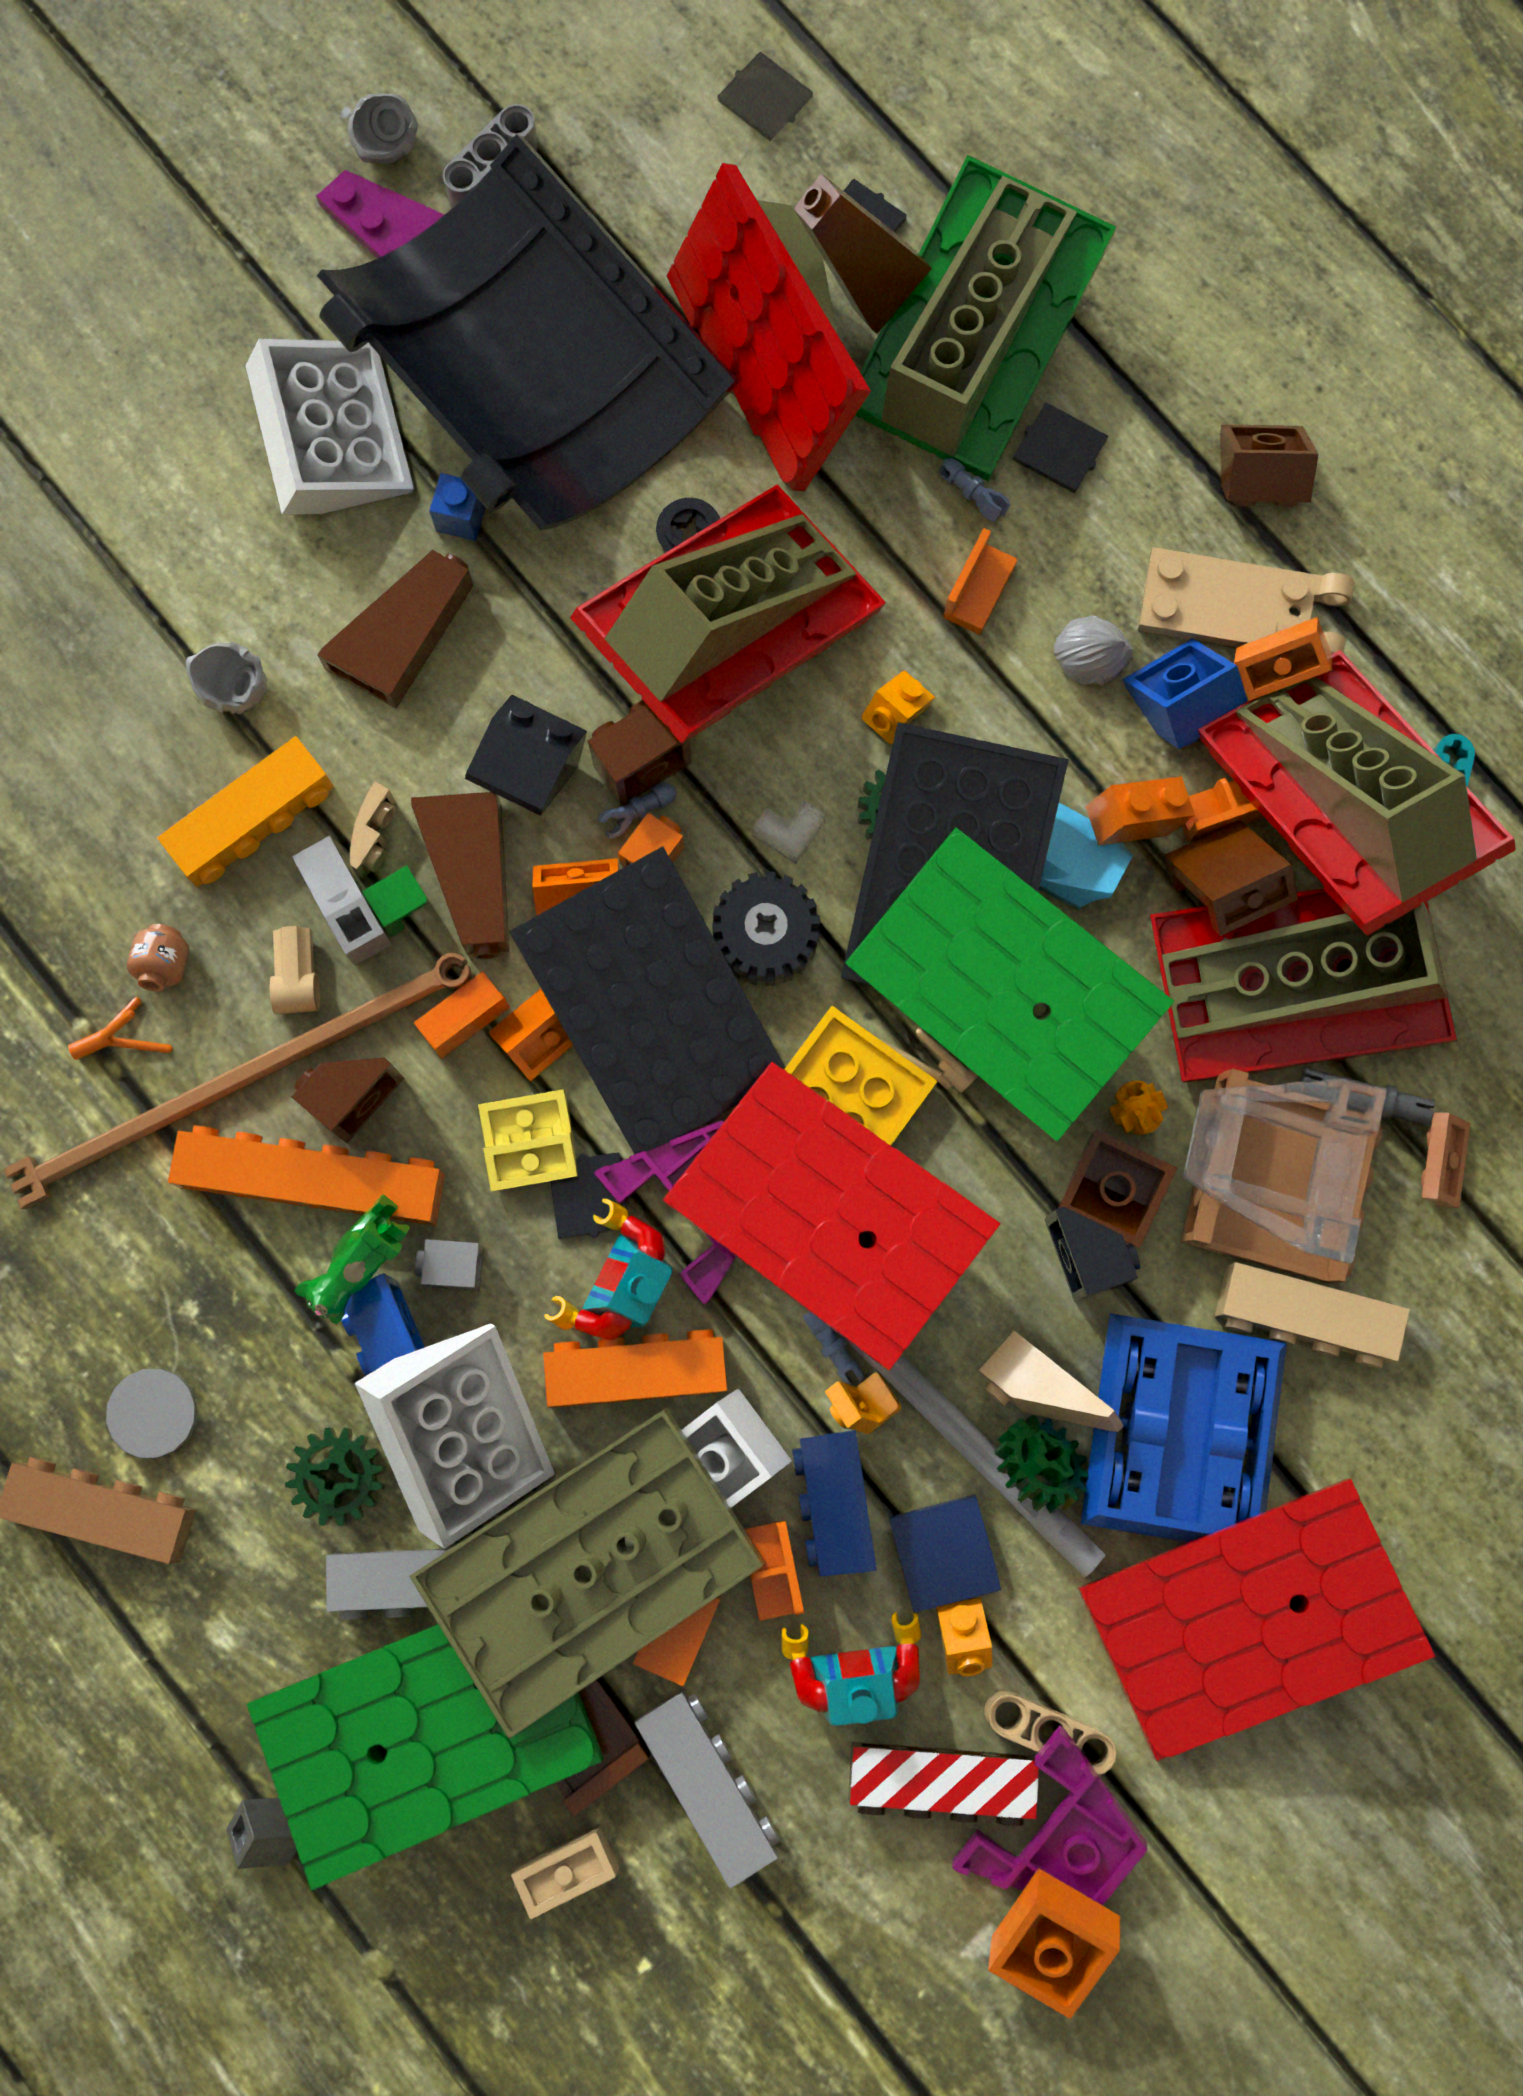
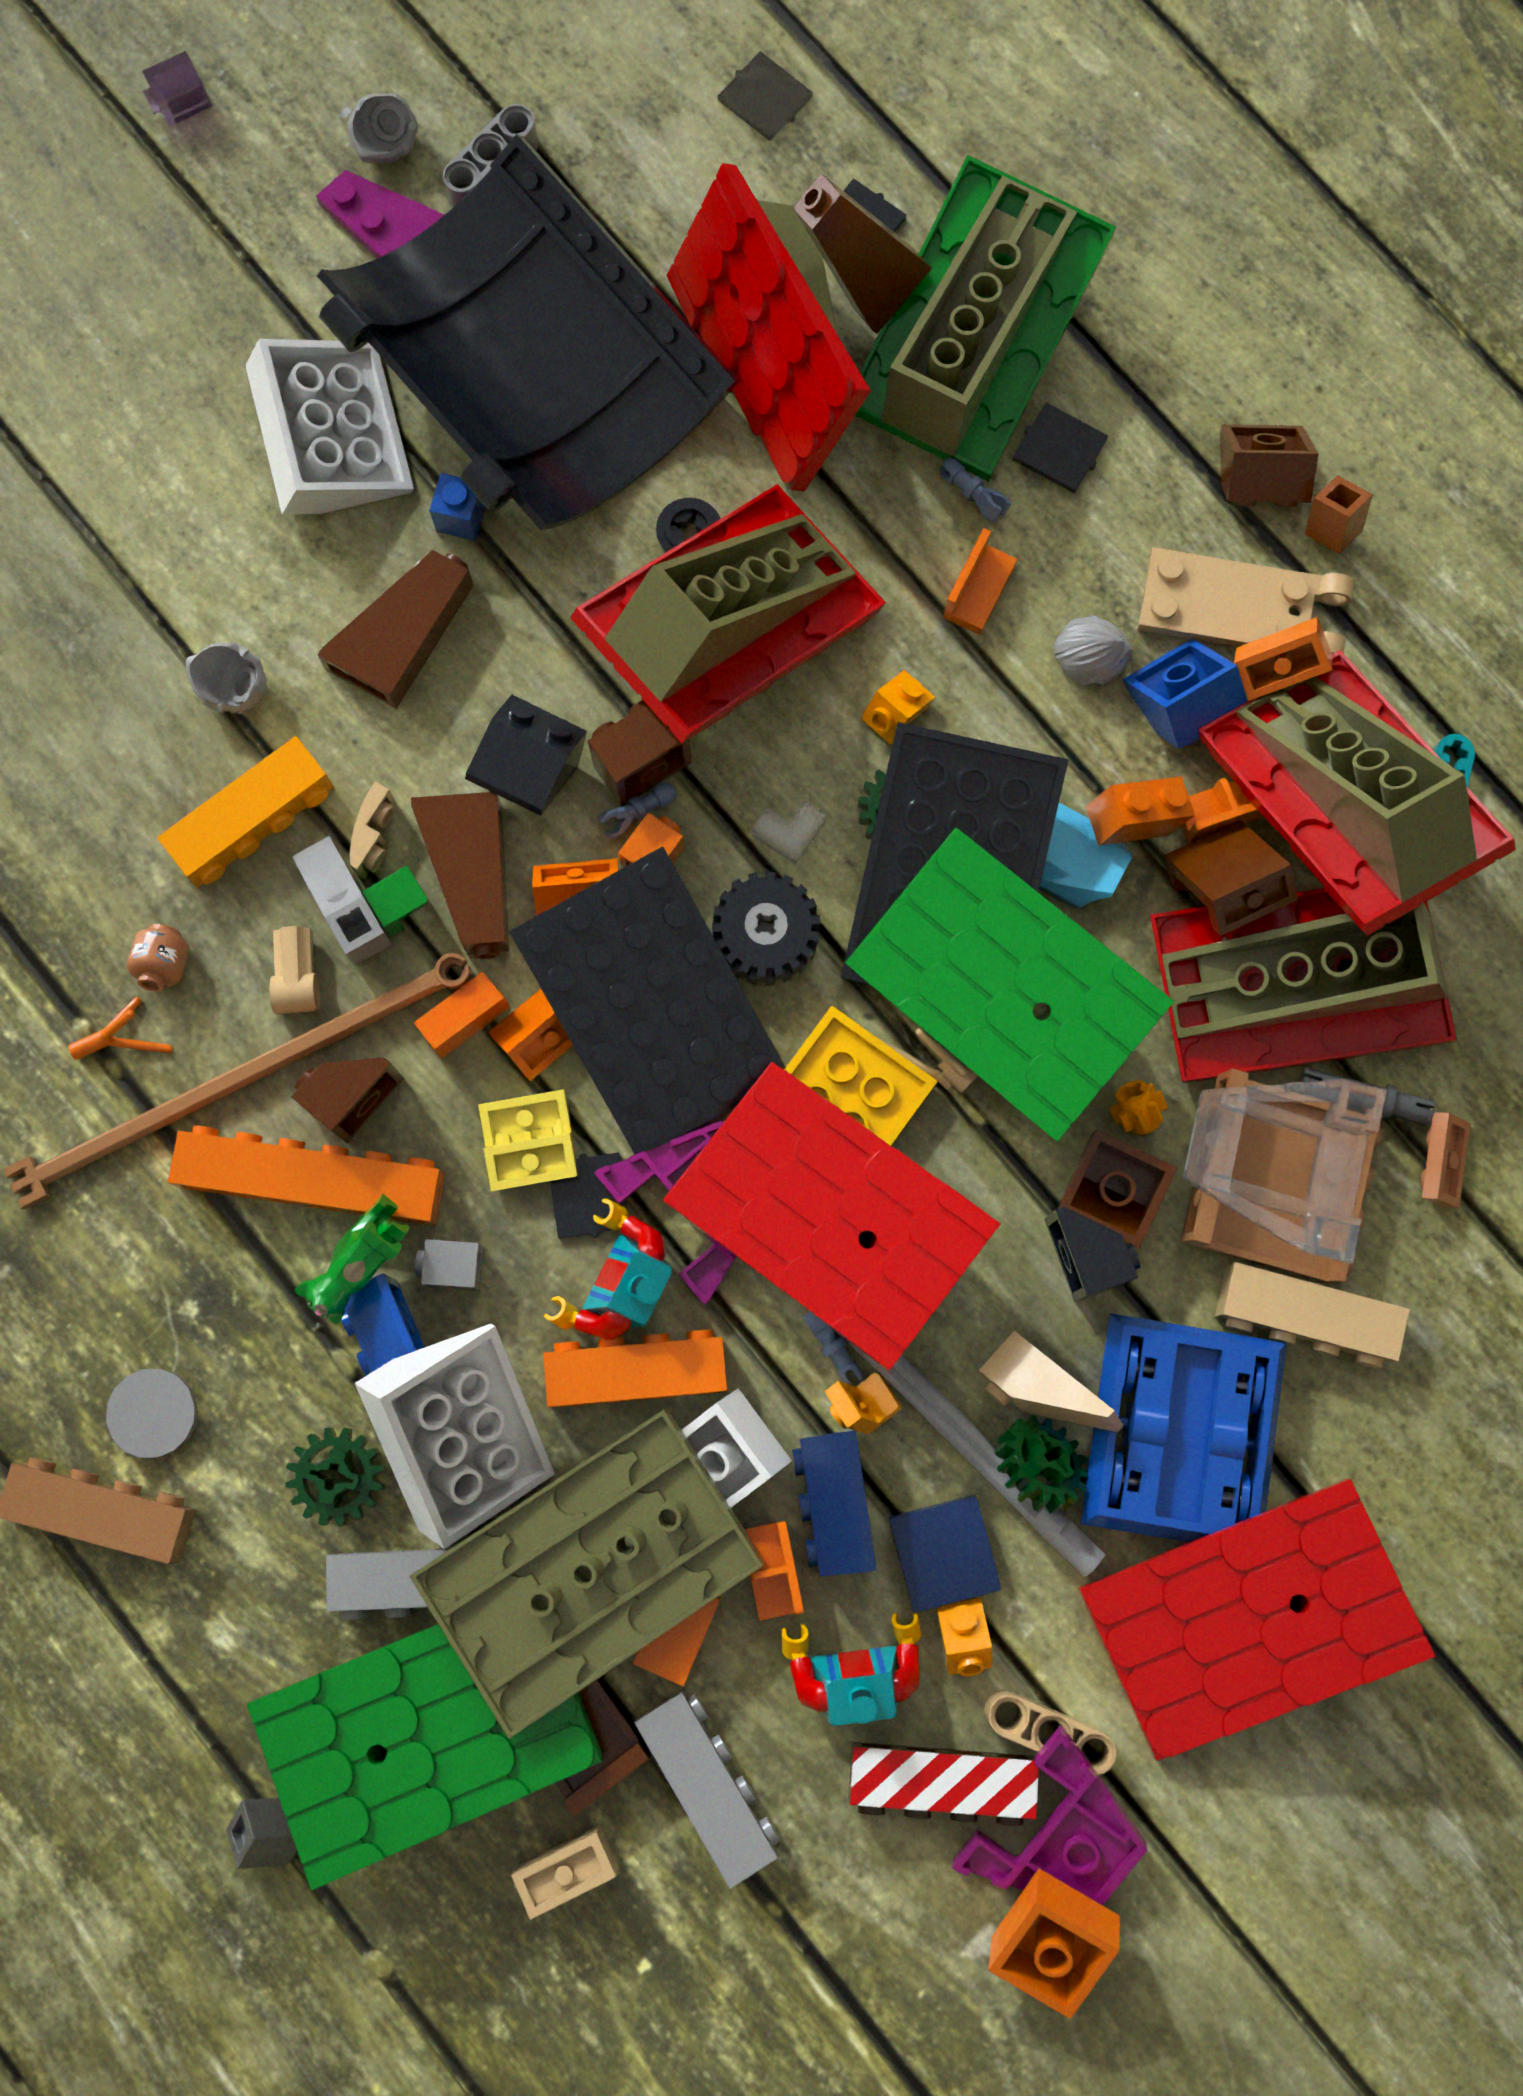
none -> clear purple brick [142,51,212,127]
none -> dark orange brick [1304,475,1373,554]

